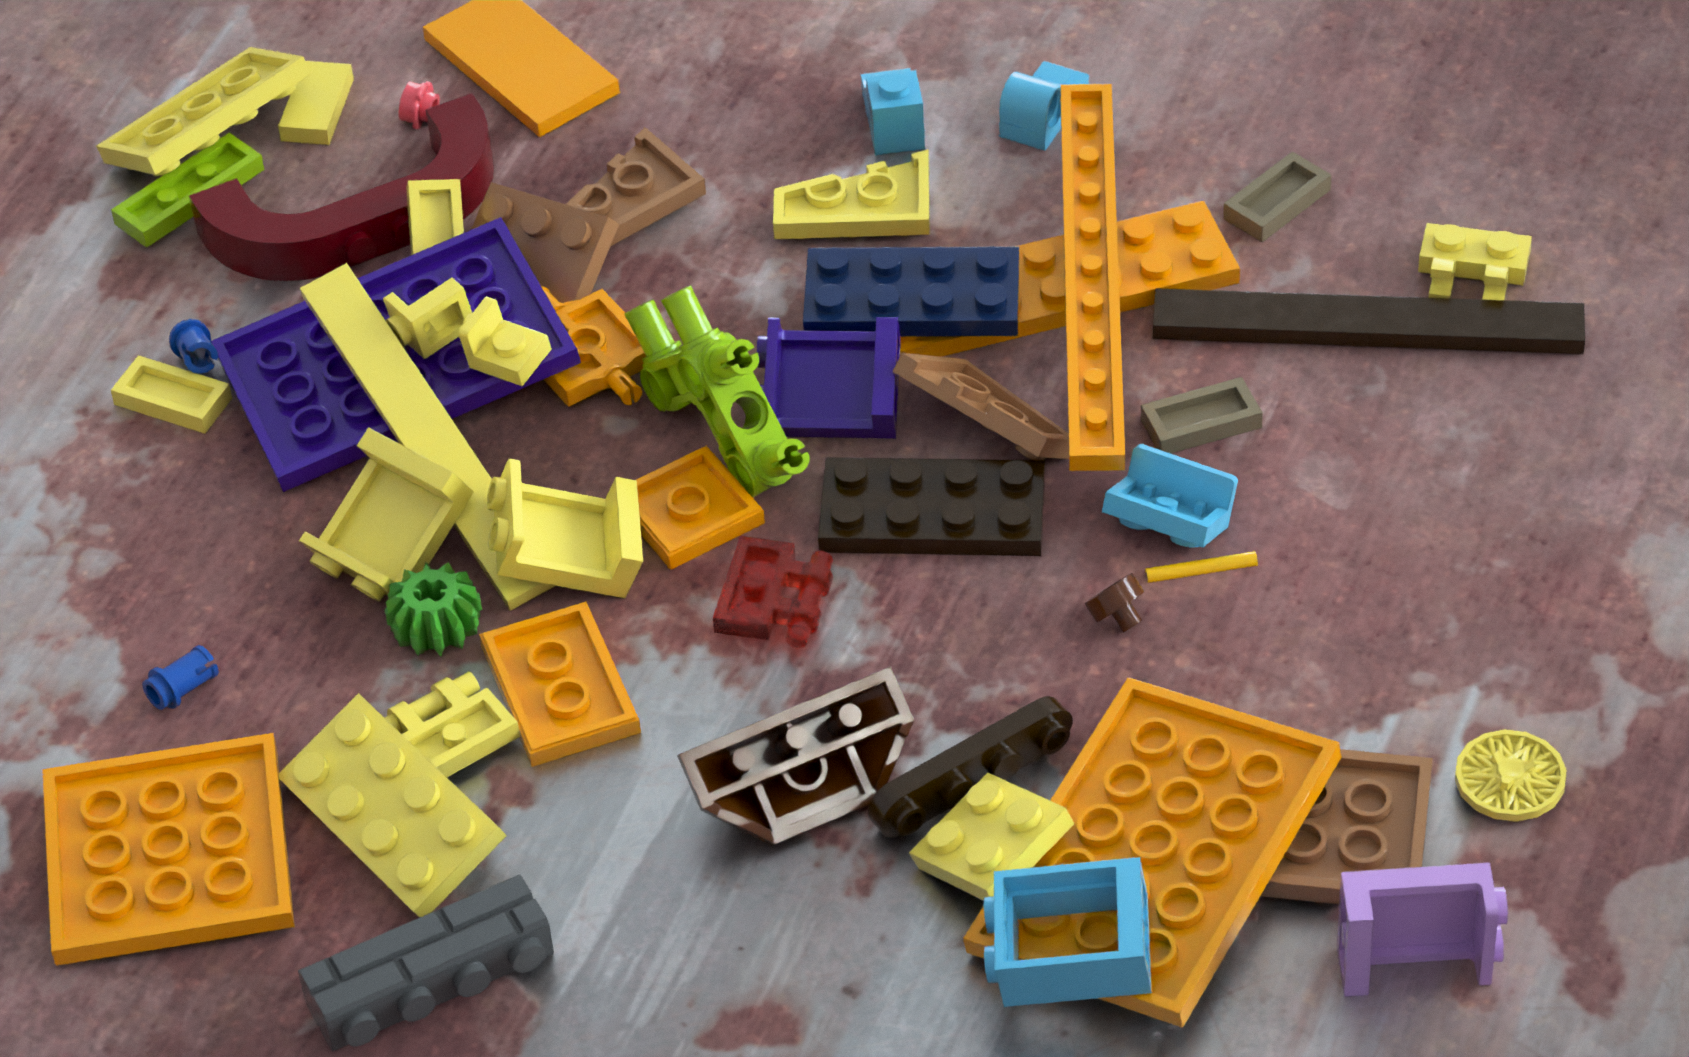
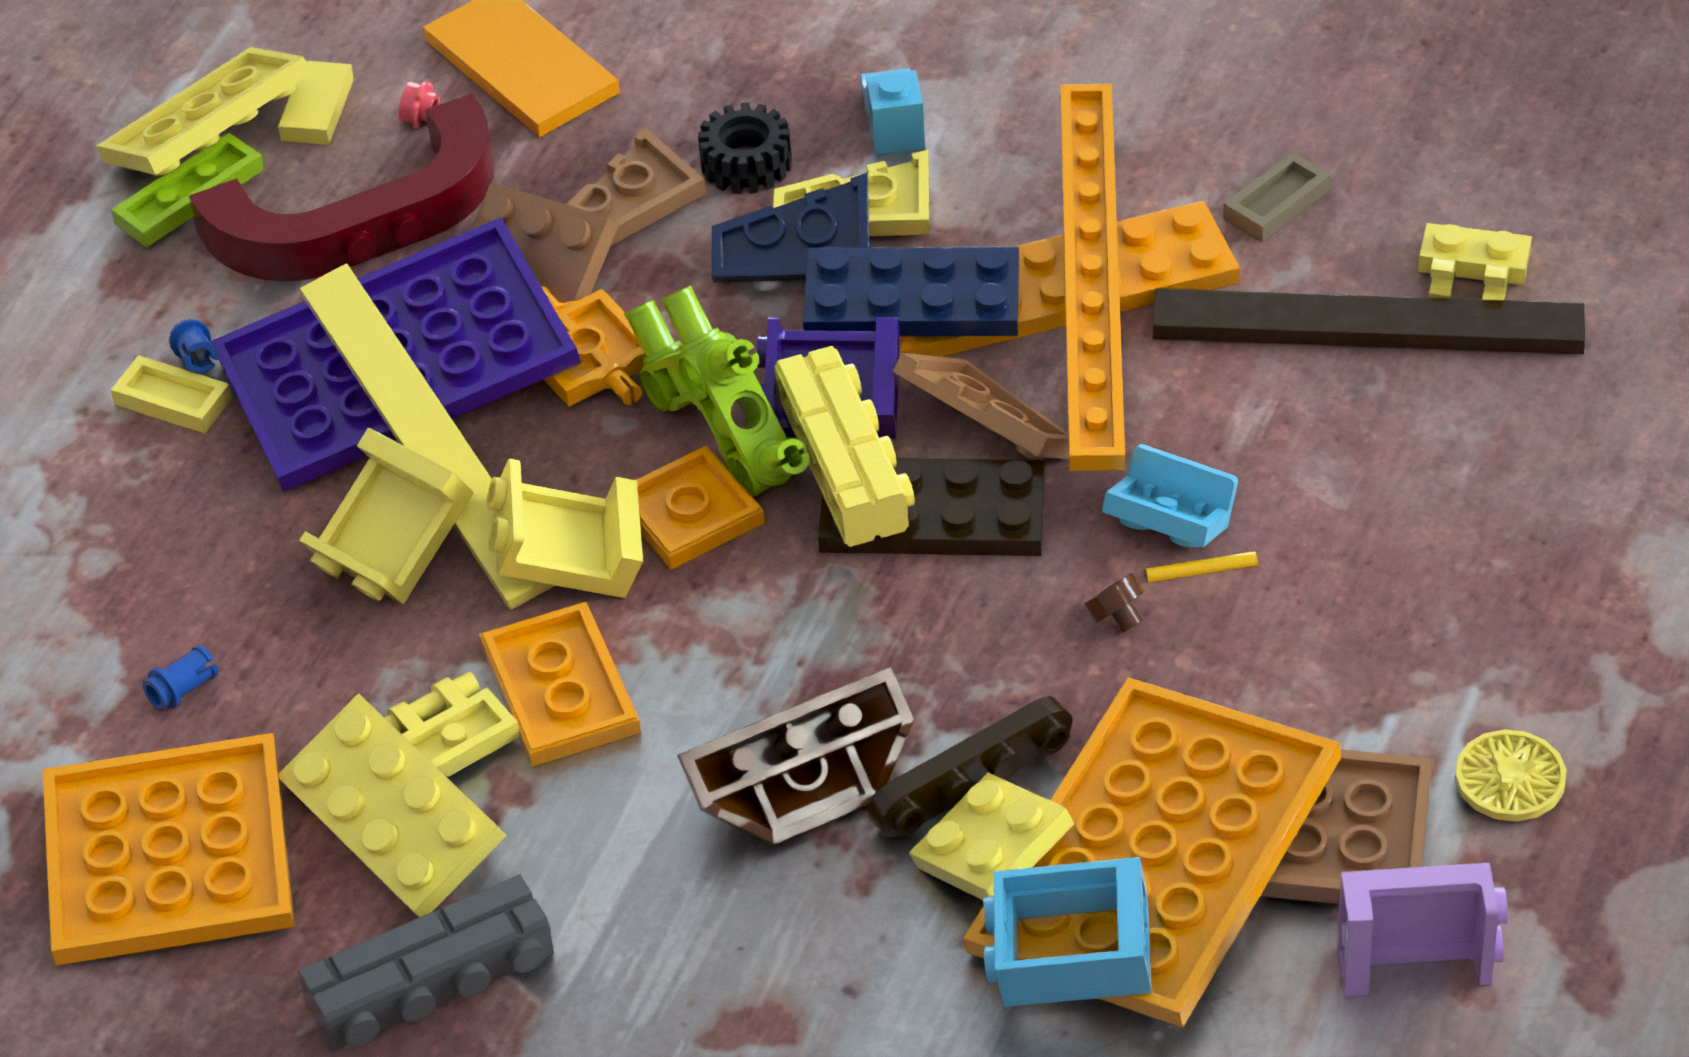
light yellow bracket [383,278,472,359] -> none
bright green gear [385,562,482,656] -> none
light yellow tile [406,179,464,255] -> none
light yellow bracket [458,297,552,386] -> none
clear red plate [713,536,833,648] -> none
medium azure plate [999,61,1089,151] -> none
dark tan tile [1141,377,1263,454] -> none
none -> black tyre [698,103,792,194]
none -> dark blue wing [712,172,870,282]
none -> light yellow brick [774,346,915,547]

